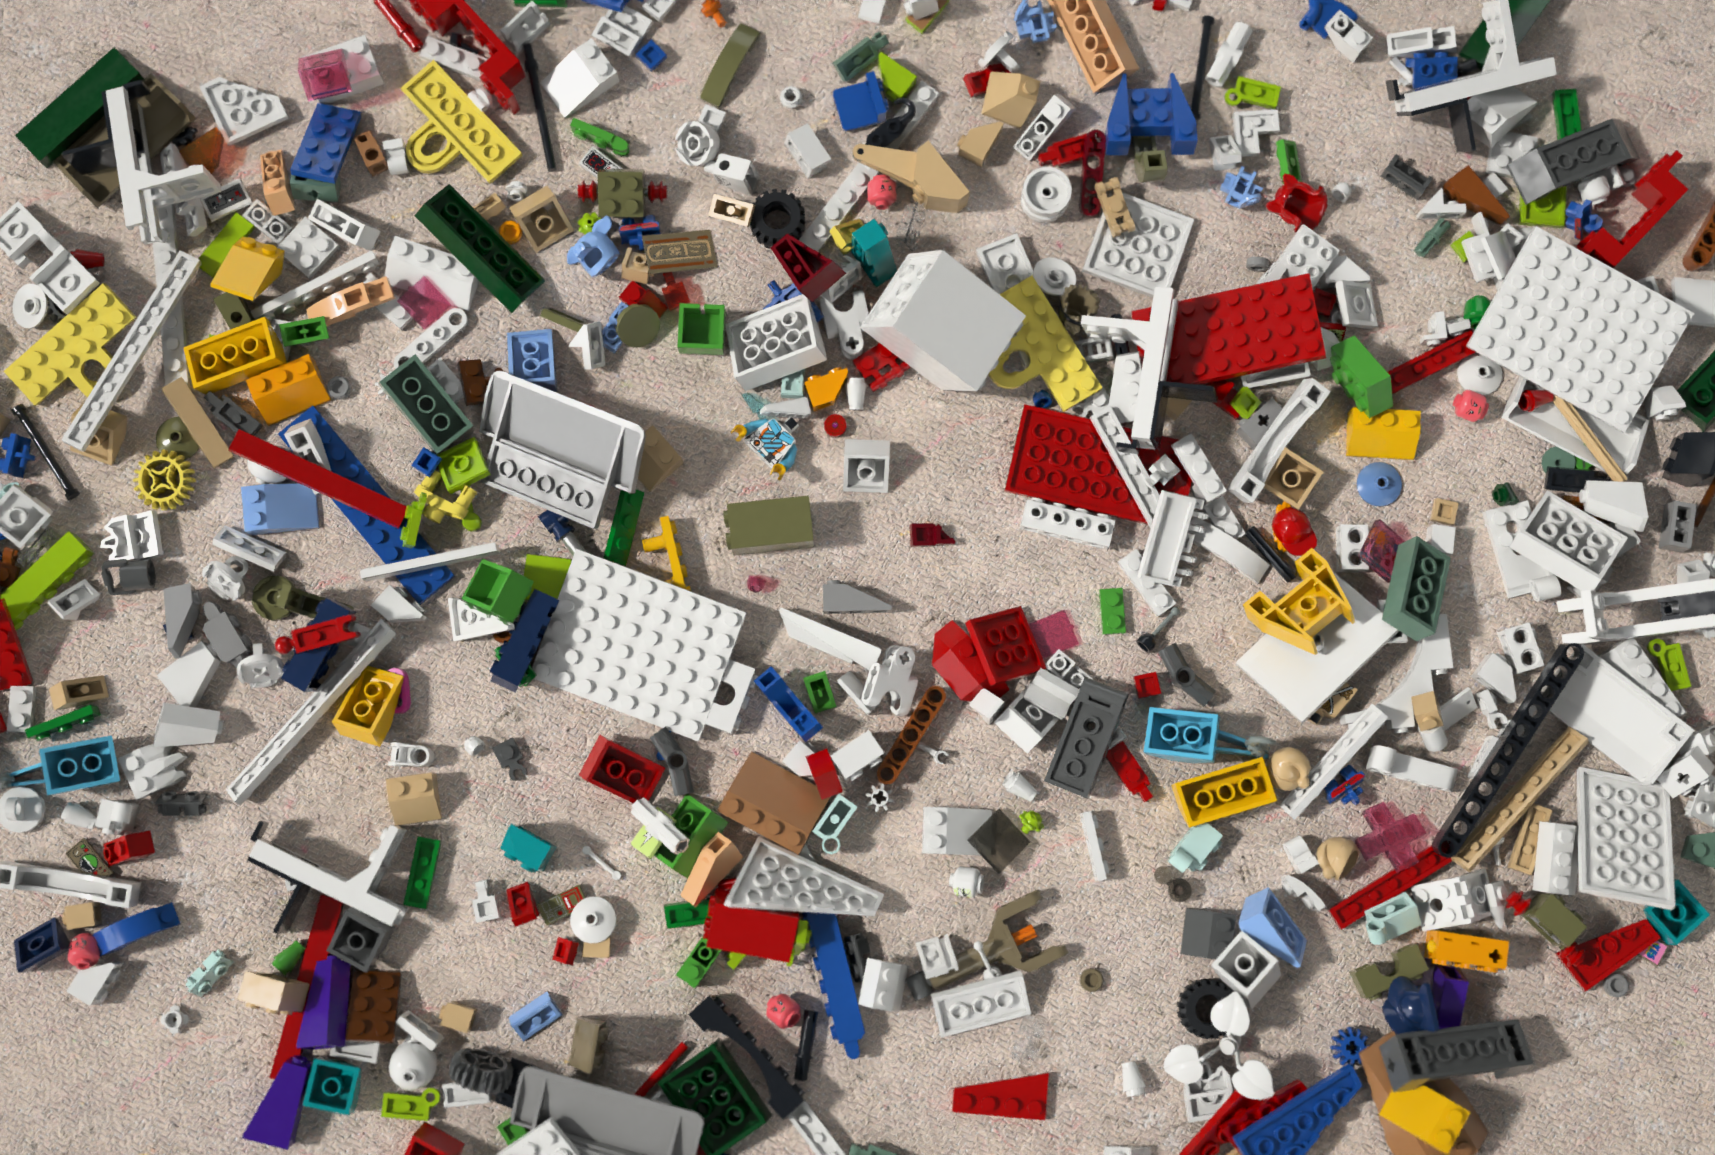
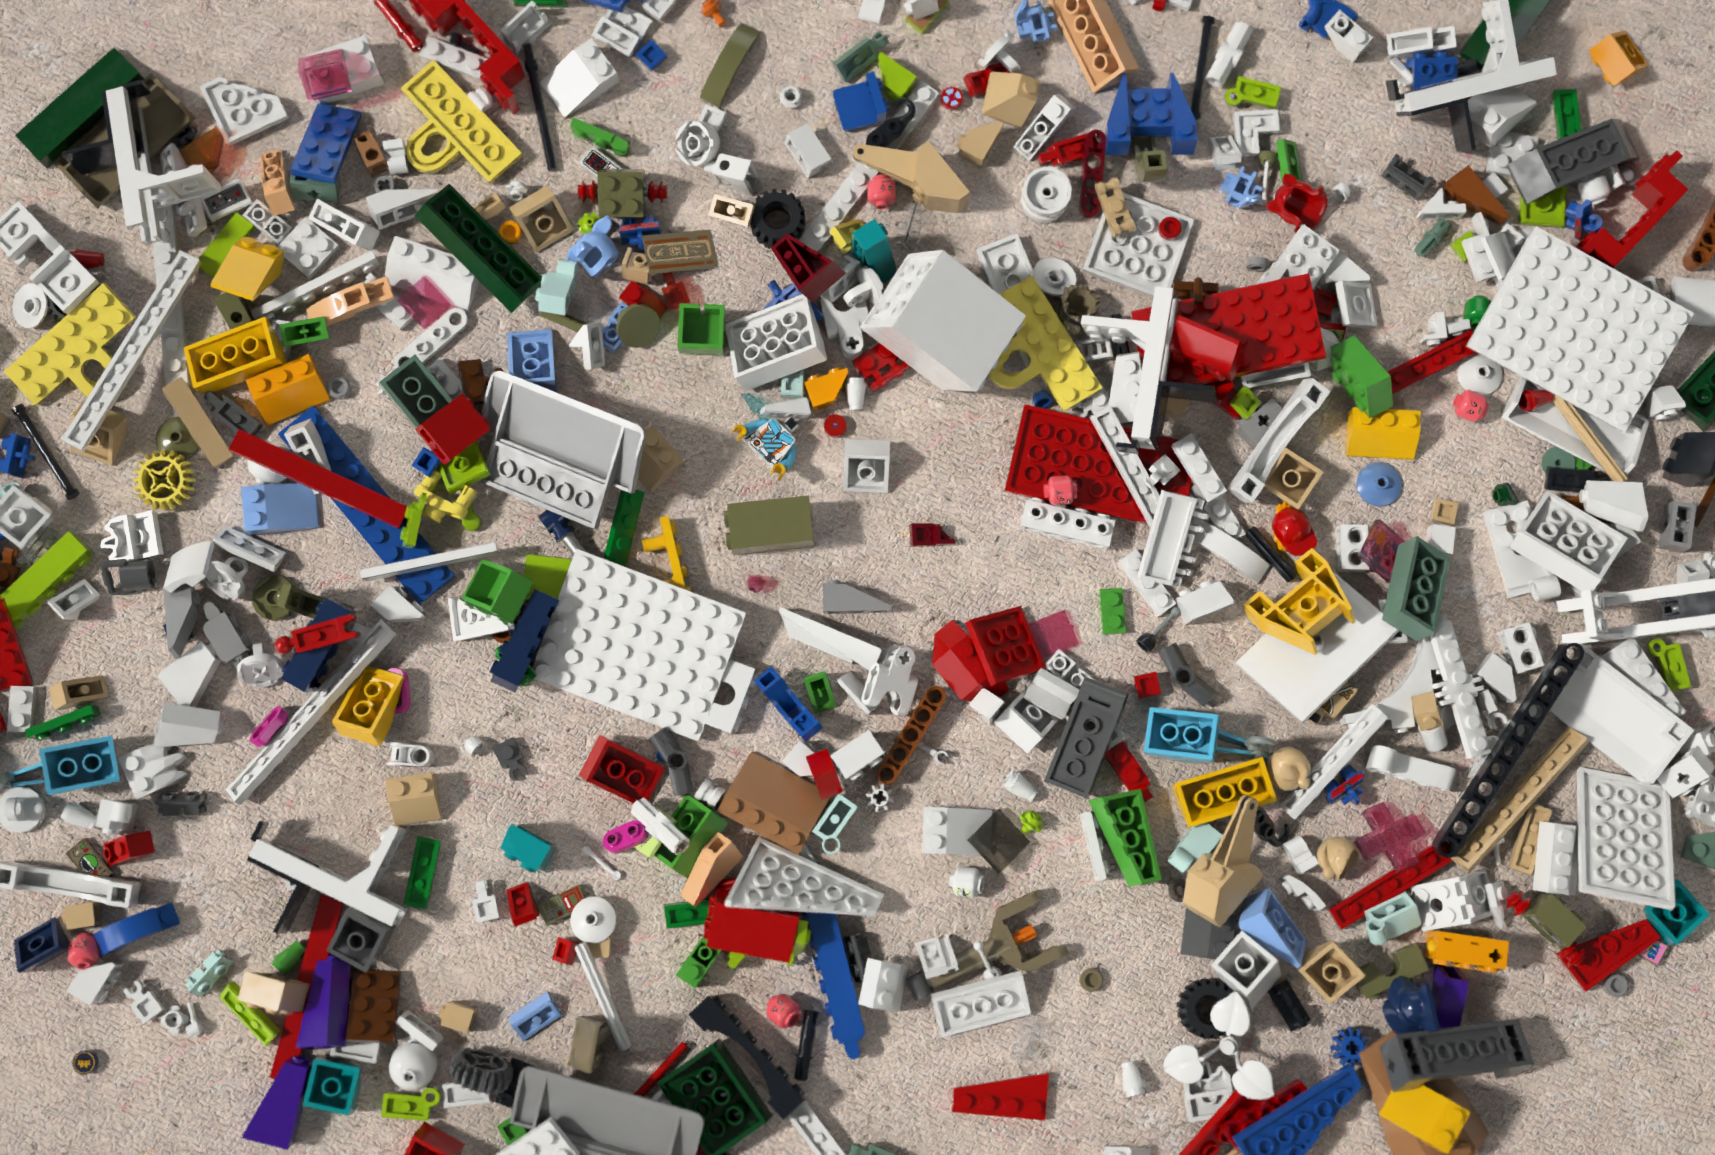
none -> tile [72,1050,99,1075]
none -> white plate [124,980,165,1024]
none -> white slope [163,541,215,593]
none -> white hand [185,1003,203,1037]
none -> lime tile [219,981,281,1047]
none -> dark pink plate [250,706,288,747]
none -> white slope [366,189,438,230]
none -> light grey bush [374,175,396,193]
none -> red panel [415,393,491,465]
none -> light aqua hinge [535,259,578,316]
none -> white axle [575,942,631,1051]
none -> dark pink plate [603,820,648,854]
none -> white wheel [694,778,725,809]
none -> white tile [843,266,884,307]
none -> red tile [941,87,963,110]
none -> coral head [1044,475,1077,505]
none -> bright green wedge [1088,789,1162,887]
none -> red tile [1158,217,1182,240]
none -> red slope [1168,315,1244,382]
none -> reddish brown plate [1171,277,1219,304]
none -> white slope [1175,579,1234,625]
none -> tan slope [1183,795,1290,928]
none -> hinge [1259,151,1277,205]
none -> black hinge [1268,979,1311,1032]
none -> tan slope [1298,940,1366,1004]
none -> white hinge [1430,620,1491,759]
none -> light orange slope [1589,30,1649,86]

